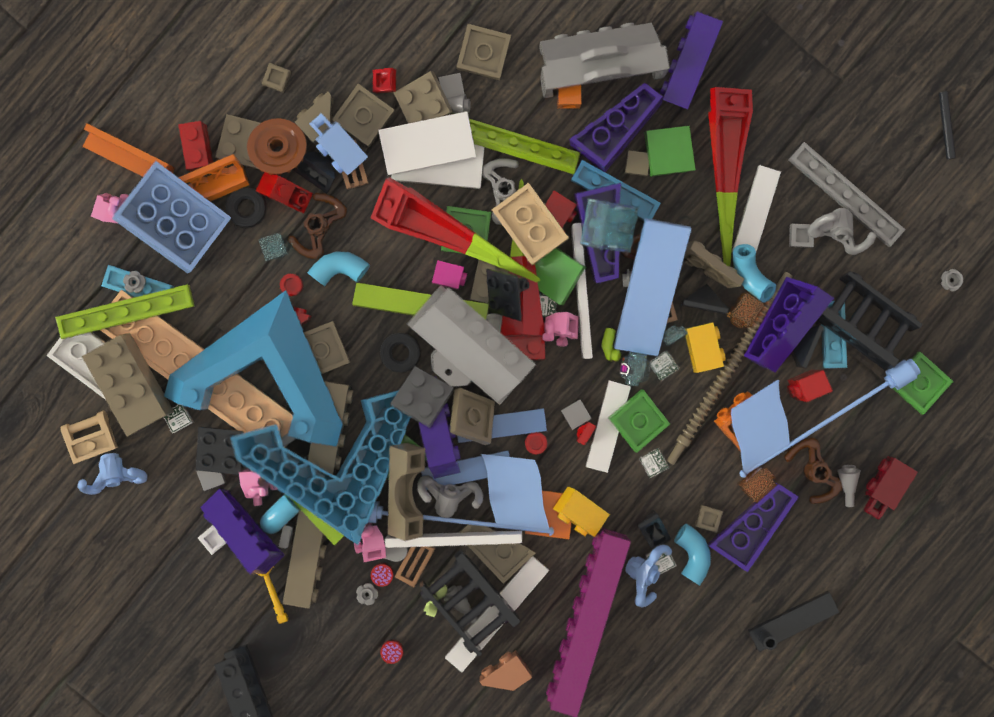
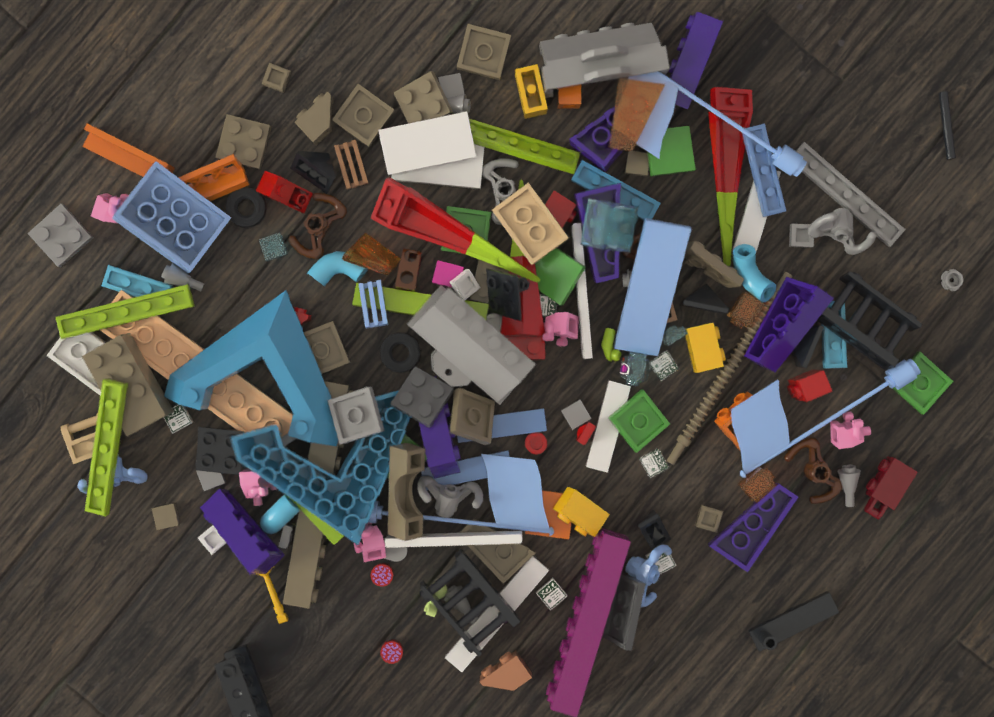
light grey plate [123,271,146,293] -> none
red brick [178,121,213,172] -> none
dark orange gear [247,118,307,175] -> none
red tile [280,274,303,296] -> none
light blue brick [309,113,368,175] -> none
light grey plate [356,583,378,605] -> none
red tile [373,68,396,94] -> none
medium nougat tile [395,546,436,587] -> none
medium azure cylinder [674,524,711,586] -> none
none -> light grey plate [28,204,94,267]
none -> lime tile [85,379,128,516]
none -> dark tan tile [152,503,180,530]
none -> light grey cone [161,263,205,292]
none -> light grey plate [328,387,384,444]
none -> clear orange wing [342,233,401,276]
none -> light blue tile [359,280,388,329]
none -> reddish brown leg [395,248,422,292]
none -> white tile [449,269,481,301]
none -> yellow brick [515,64,548,119]
none -> tile [536,578,567,610]
none -> dark grey tile [602,572,646,651]
none -> clear orange wing [609,78,665,151]
none -> light blue flag [614,71,807,177]
none -> medium blue tile [742,124,786,217]
none -> bright pink piece [830,411,871,449]

